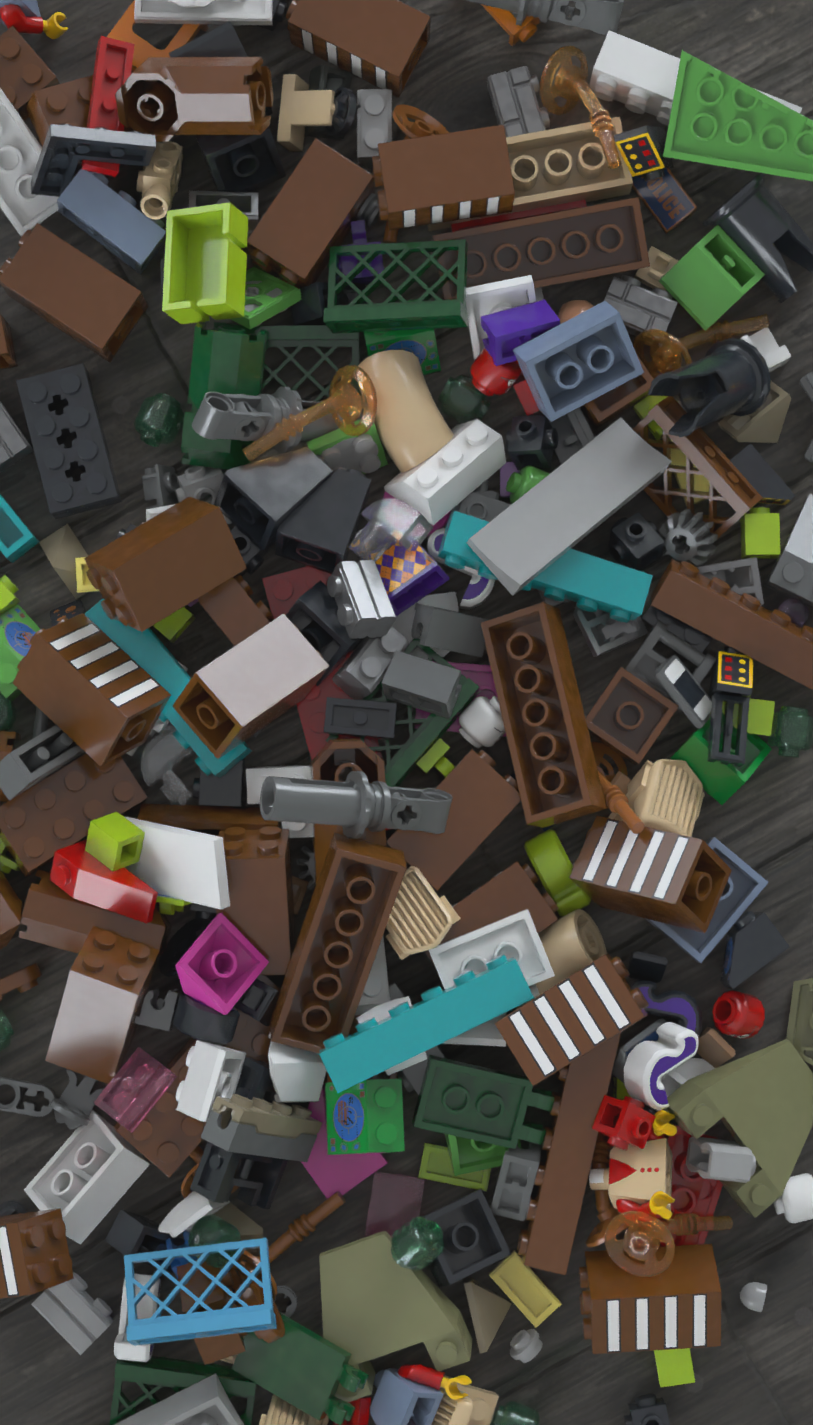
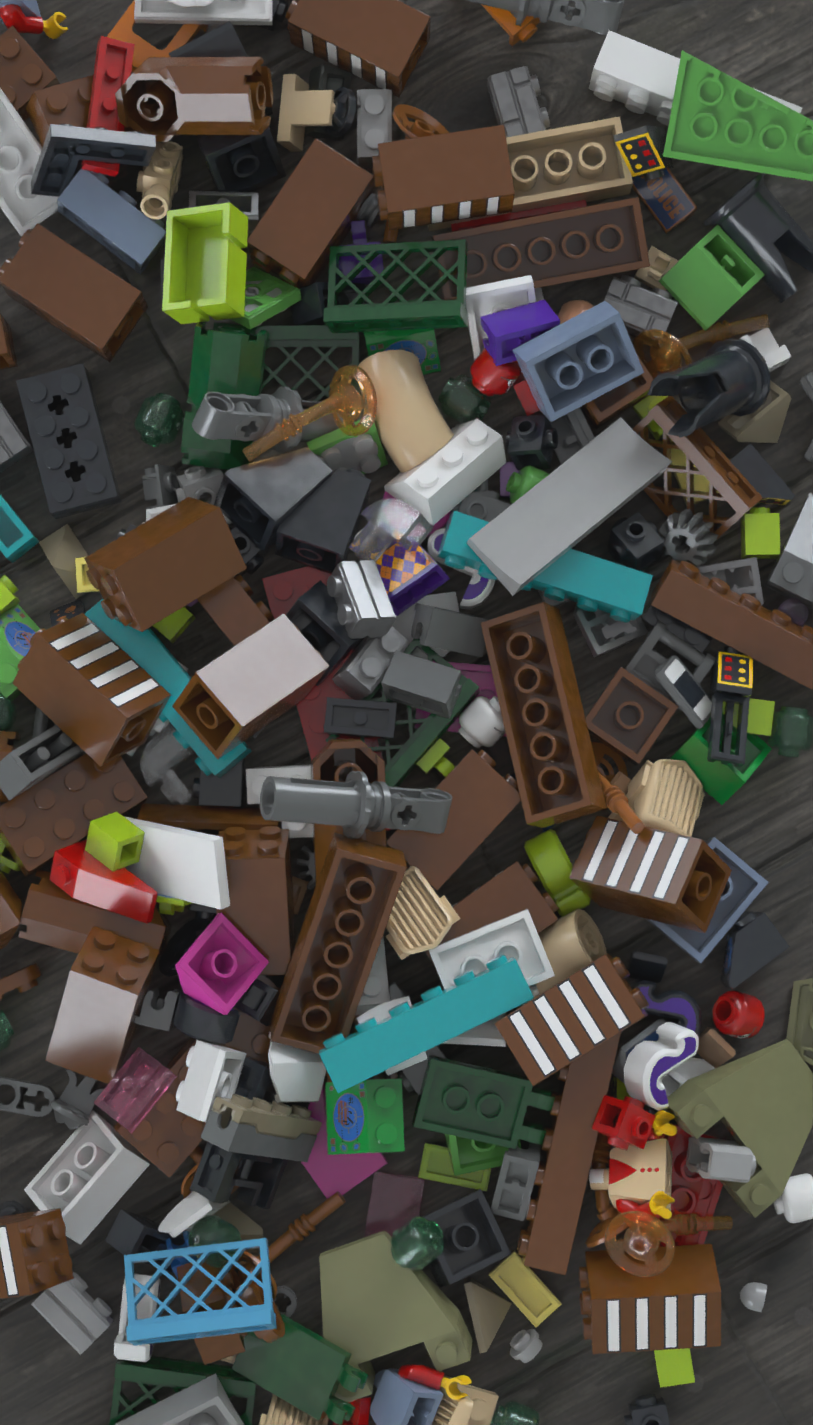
clear orange dish [540,46,621,169] -> none

